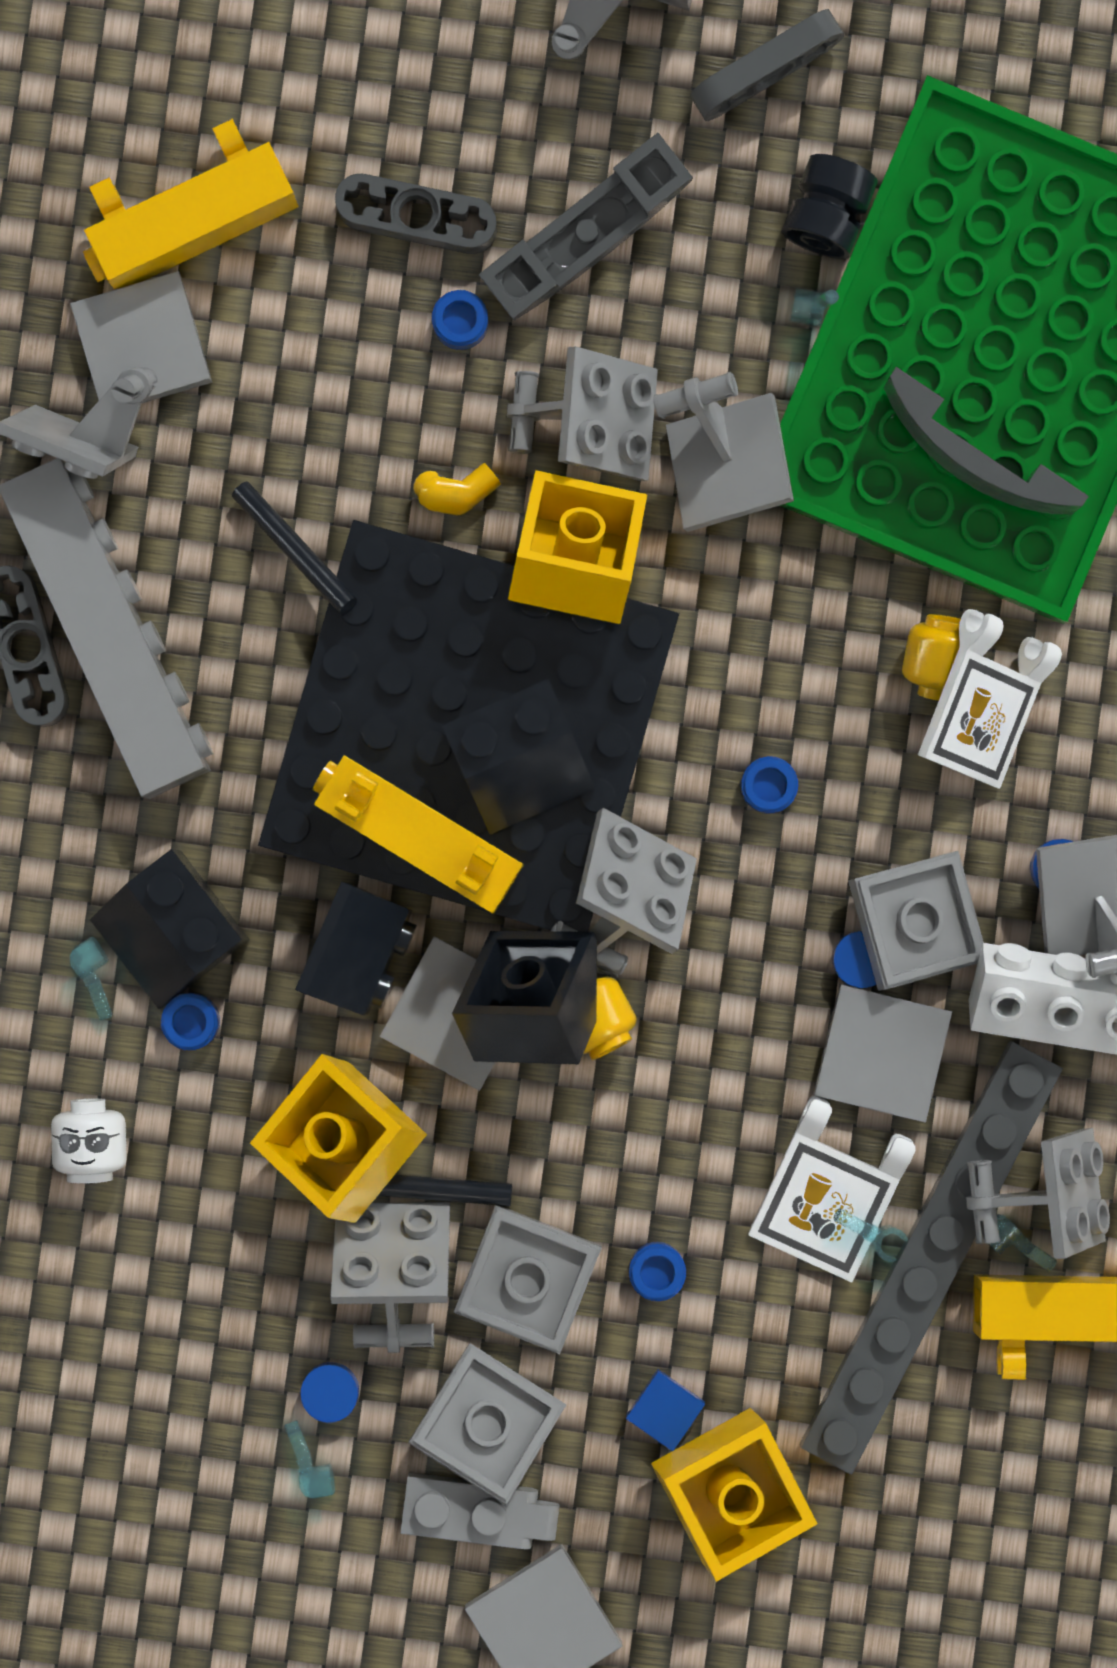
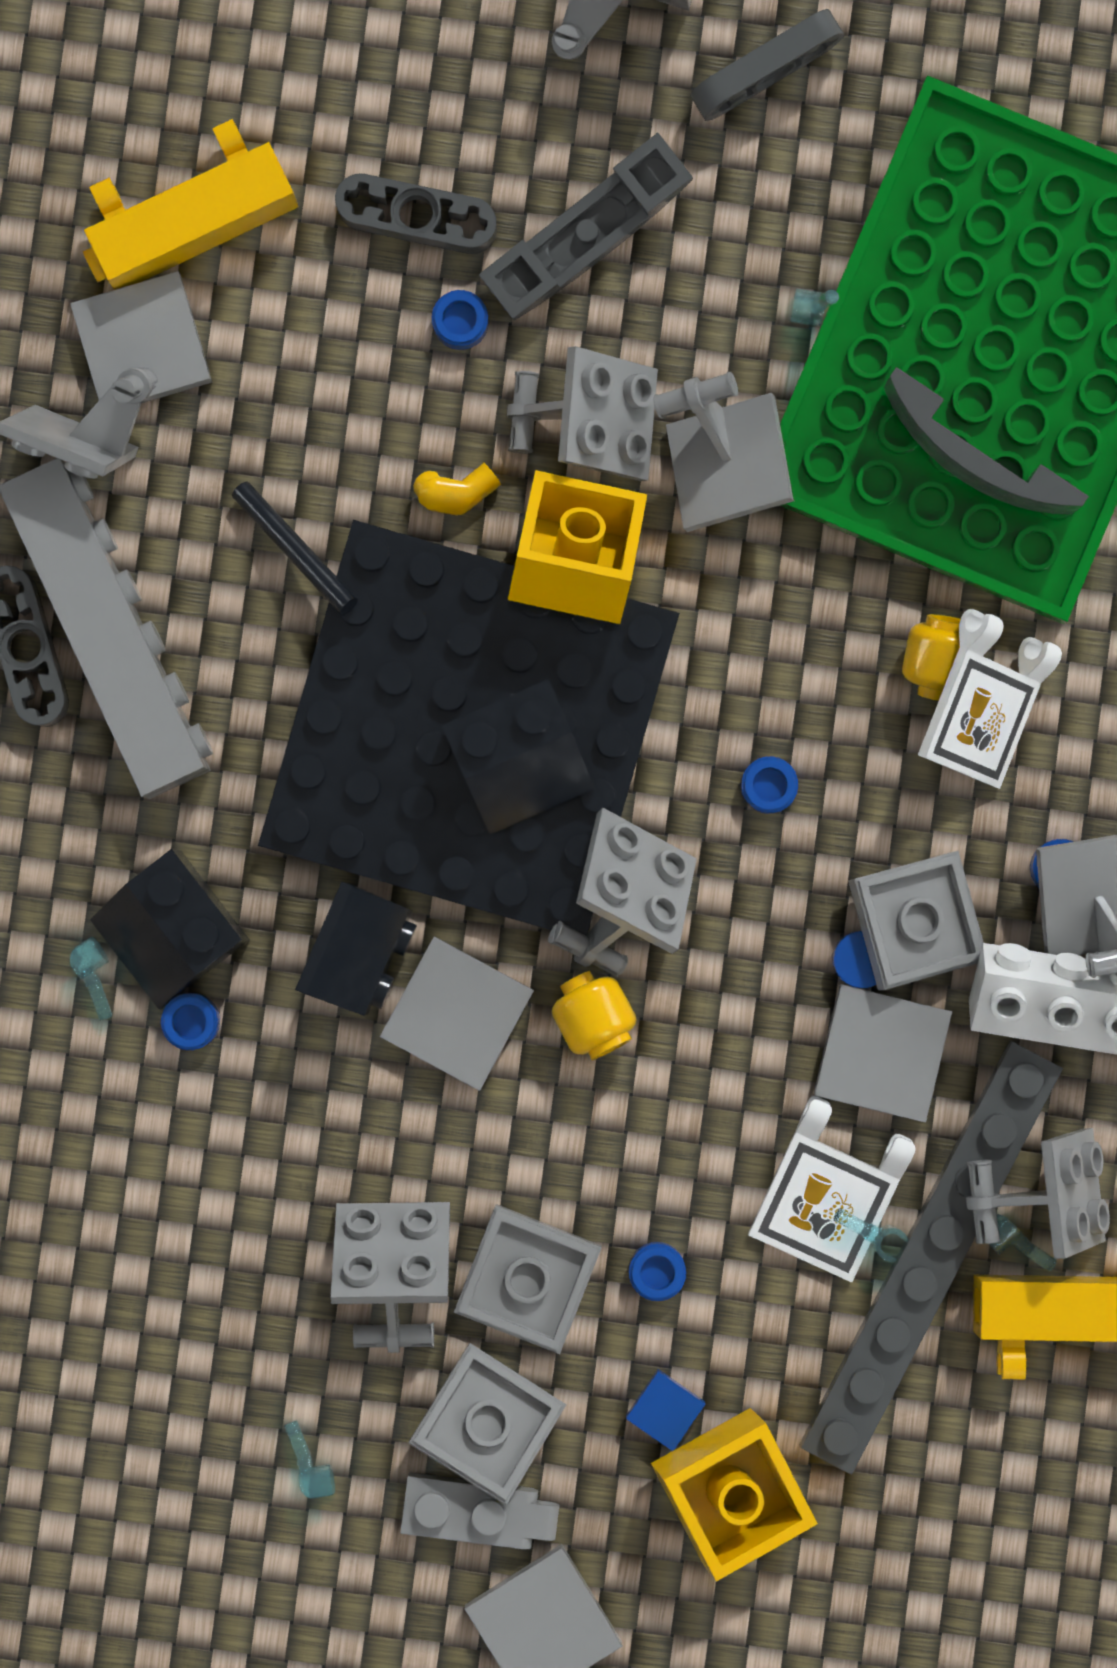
white head [51,1099,126,1183] -> none
yellow brick [250,1054,427,1223] -> none
blue tile [301,1362,359,1423] -> none
yellow brick [312,755,524,914] -> none
black bar [378,1174,512,1207] -> none
black slope [452,931,597,1065] -> none
black wheel [781,154,878,259] -> none

